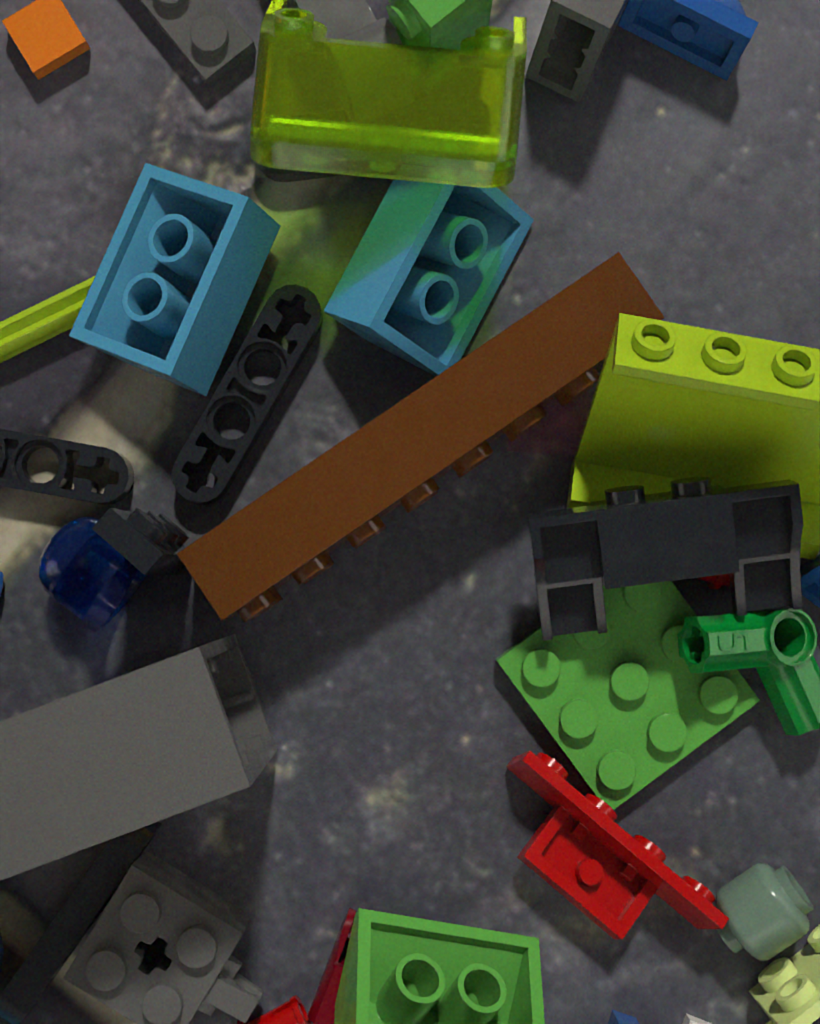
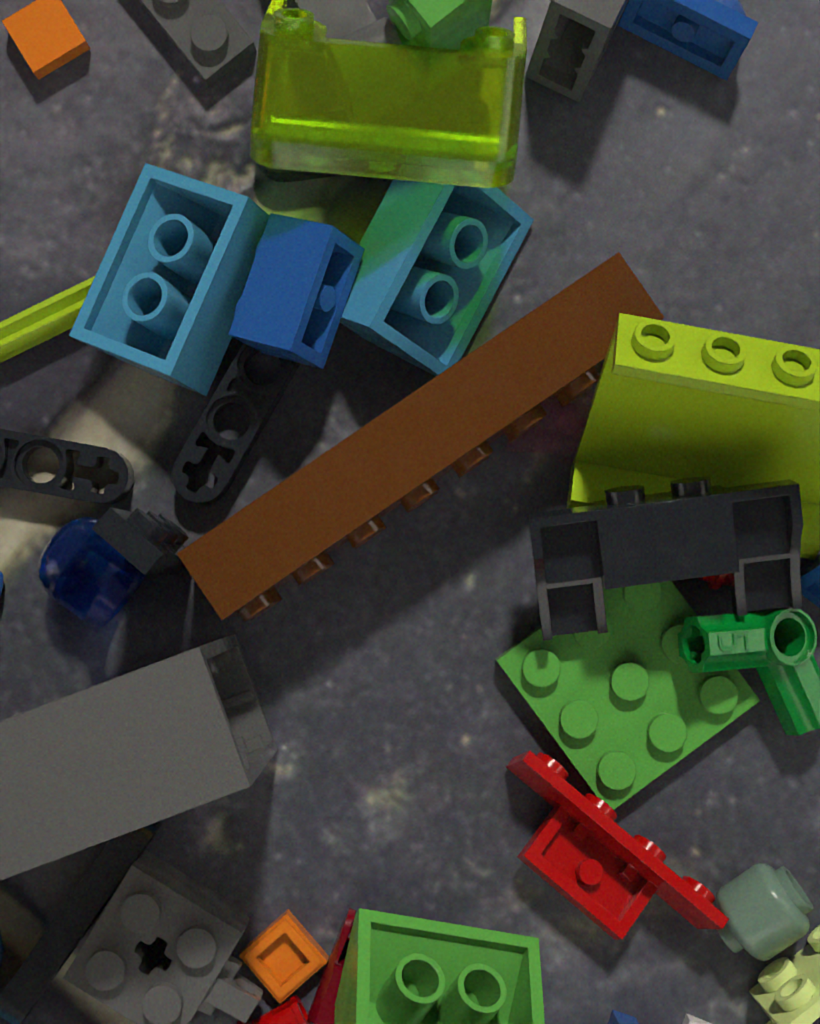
none -> blue brick [228,213,365,369]
none -> orange tile [239,909,329,1003]

